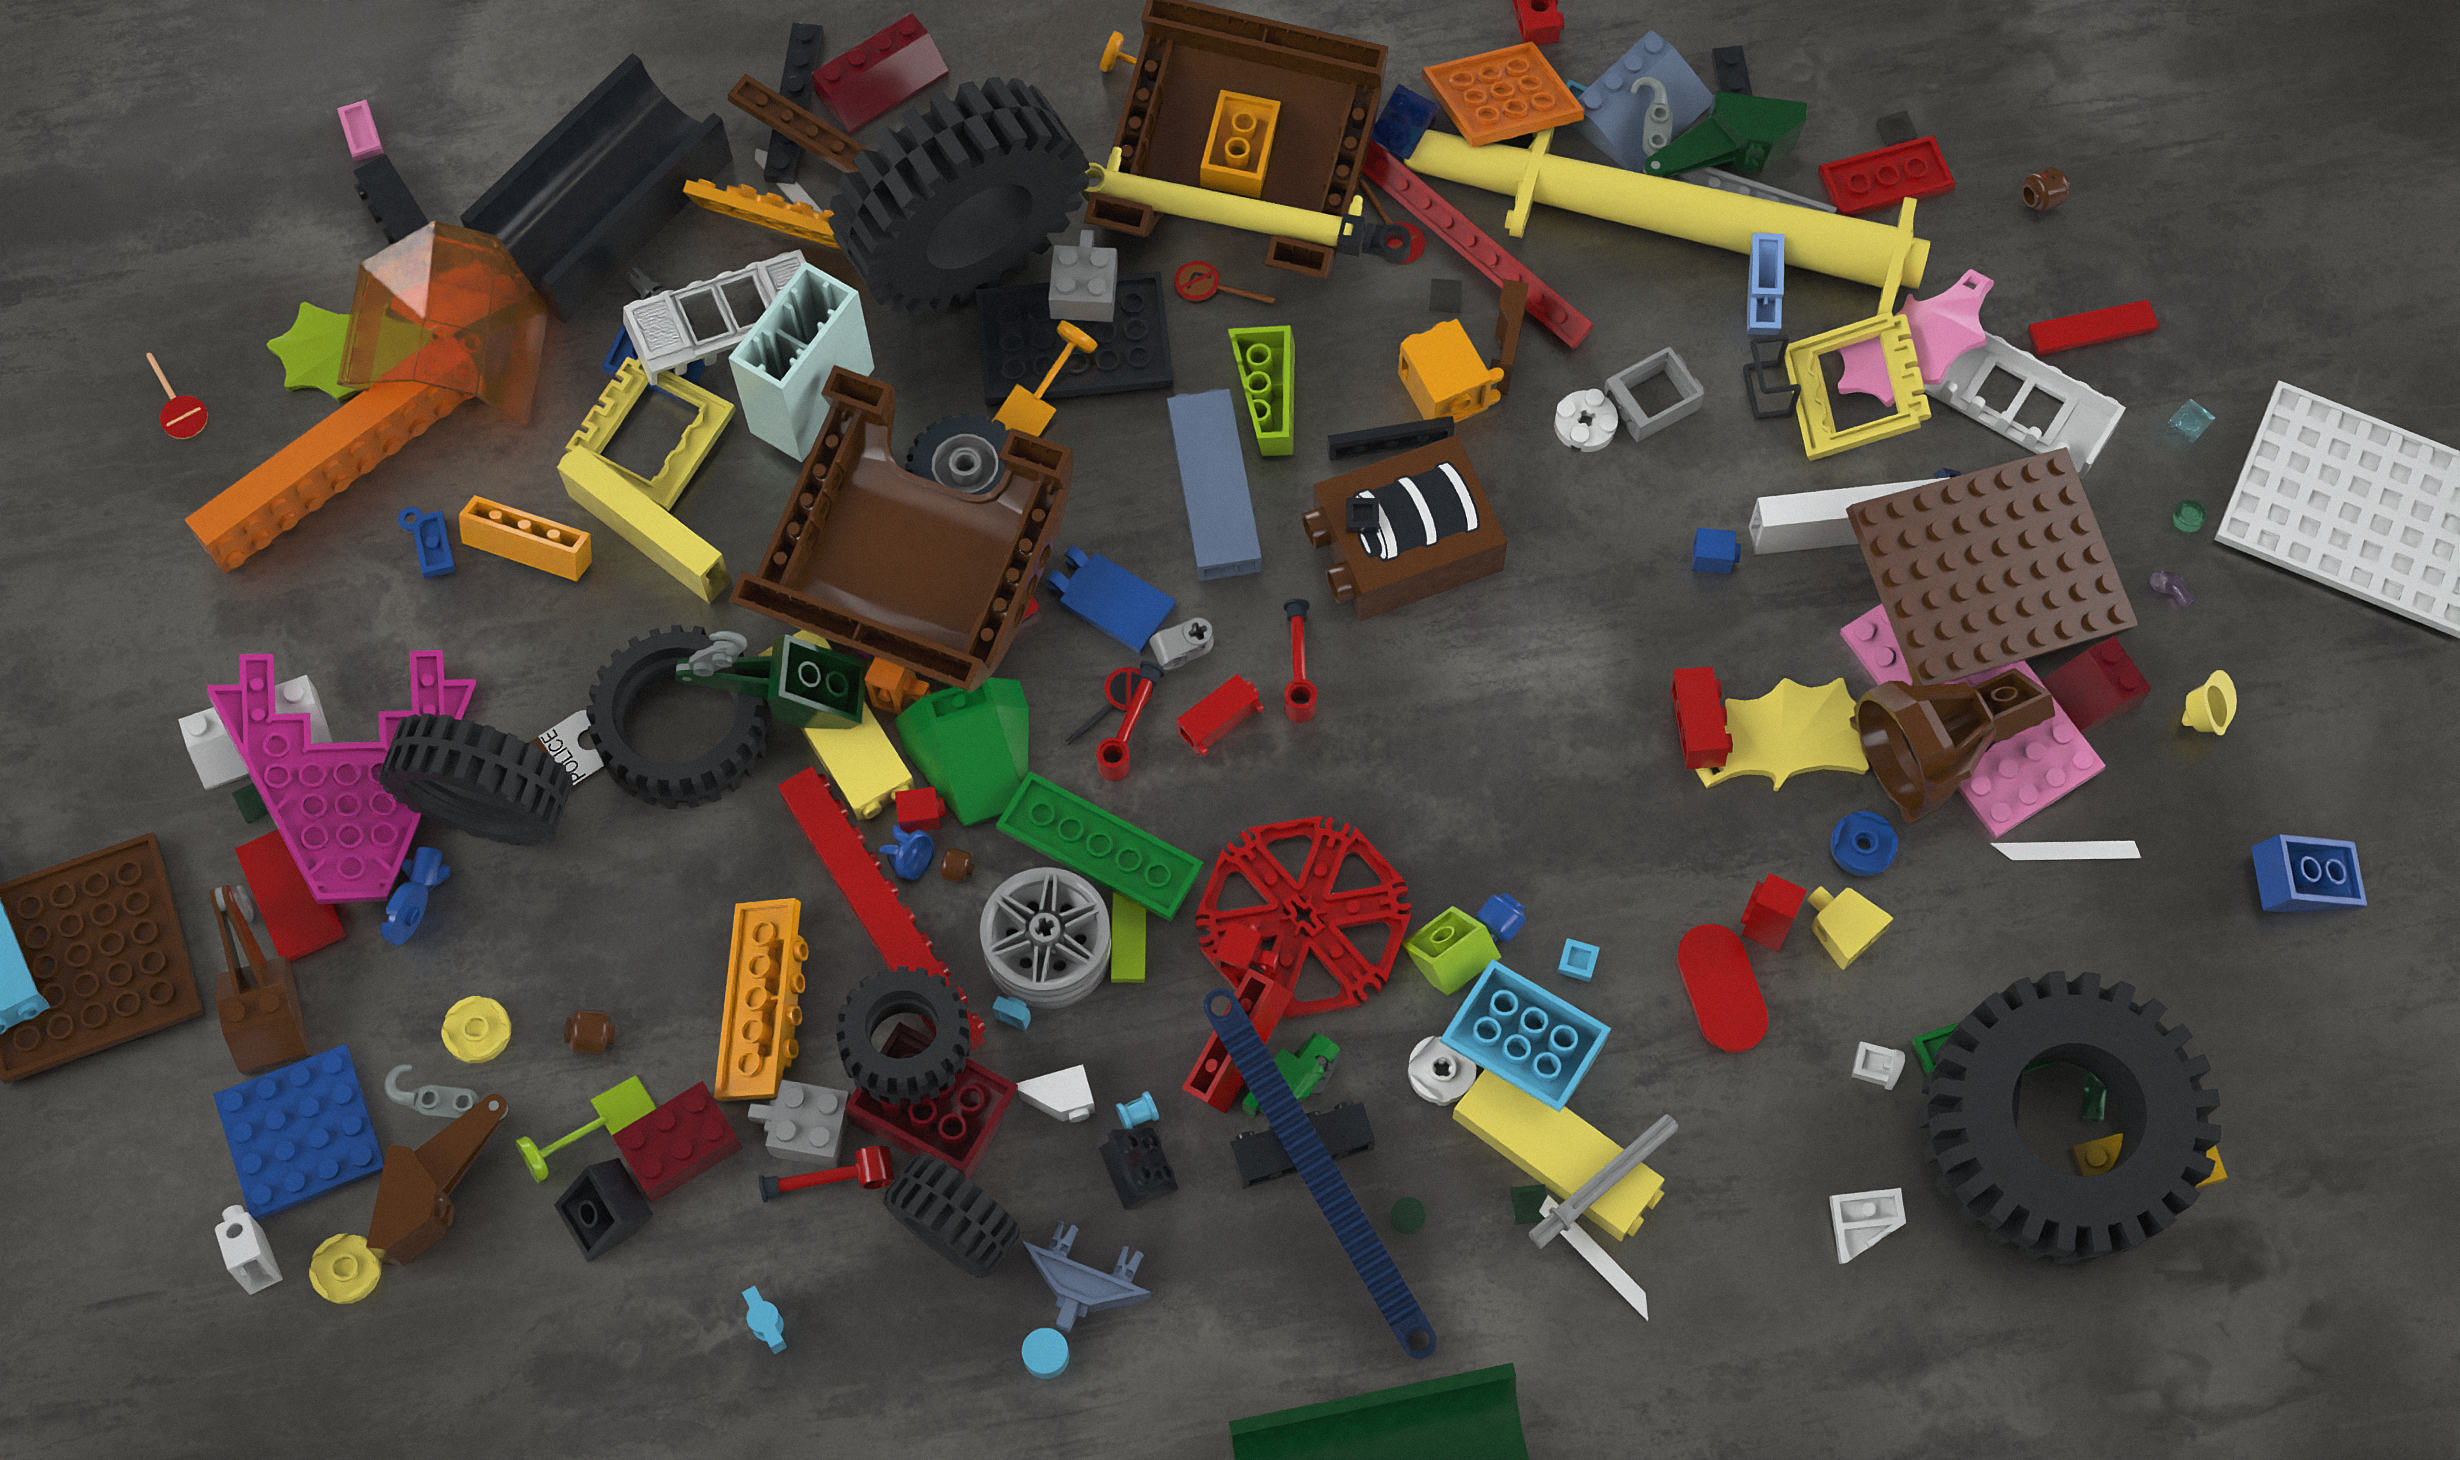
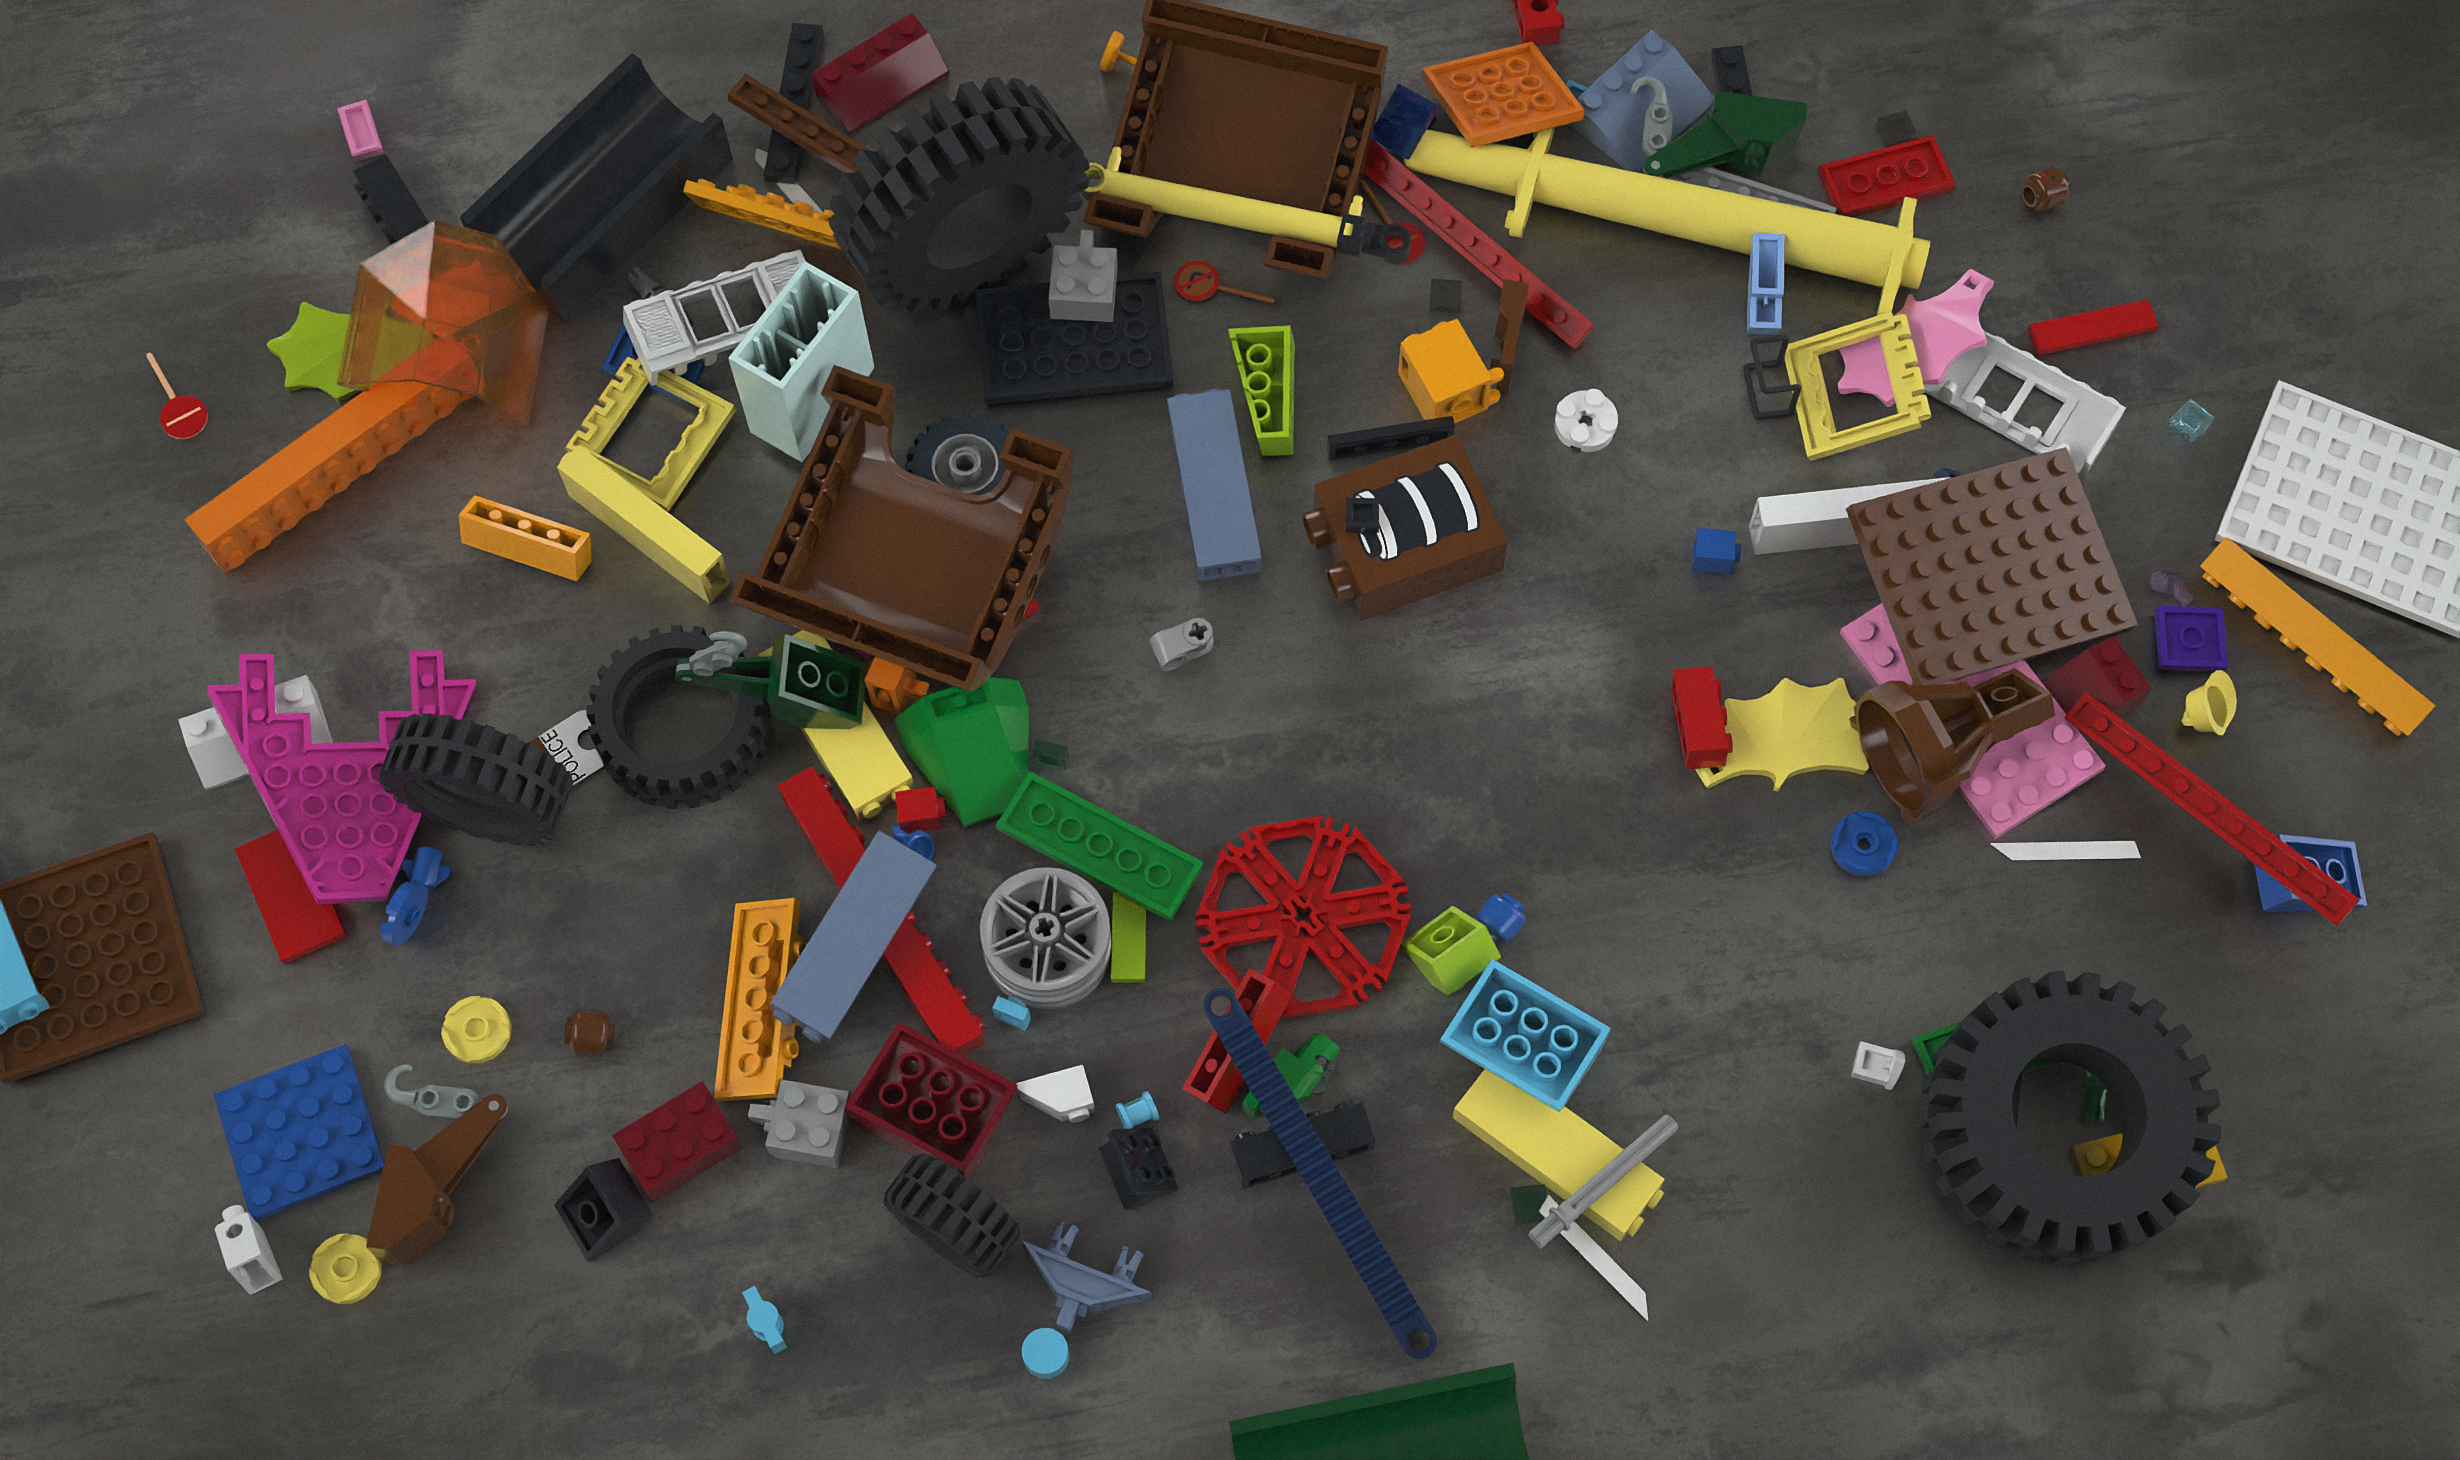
reddish brown slope [210,885,311,1075] -> none
clear green tile [232,783,269,824] -> none
blue hinge [398,507,456,579] -> none
lime piece [515,1075,656,1183] -> none
red piece [759,1146,894,1203] -> none
black tyre [836,966,971,1106] -> none
reddish brown piece [939,847,975,884] -> none
light orange piece [992,320,1098,437] -> none
blue tile [1046,545,1176,655] -> none
piece [1065,667,1153,745] -> none
red piece [1096,661,1165,781] -> none
red brick [1176,673,1265,757] -> none
light orange slope [1200,90,1281,199] -> none
red brick [1215,921,1279,978] -> none
red piece [1284,598,1317,723] -> none
clear green tile [1391,1197,1426,1234] -> none
white plate [1408,1036,1477,1106] -> none
medium azure plate [1557,938,1600,982] -> none
light grey window [1603,346,1704,443] -> none
red tile [1676,924,1769,1054] -> none
red brick [1740,873,1807,953] -> none
light yellow torso [1807,886,1894,971] -> none
white wing [1829,1188,1906,1264] -> none
clear green tile [2172,499,2207,533] -> none
none -> sand blue brick [769,830,937,1044]
none -> clear green tile [1032,739,1069,770]
none -> red plate [2064,692,2360,927]
none -> dark purple plate [2154,606,2228,672]
none -> light orange brick [2200,537,2436,736]

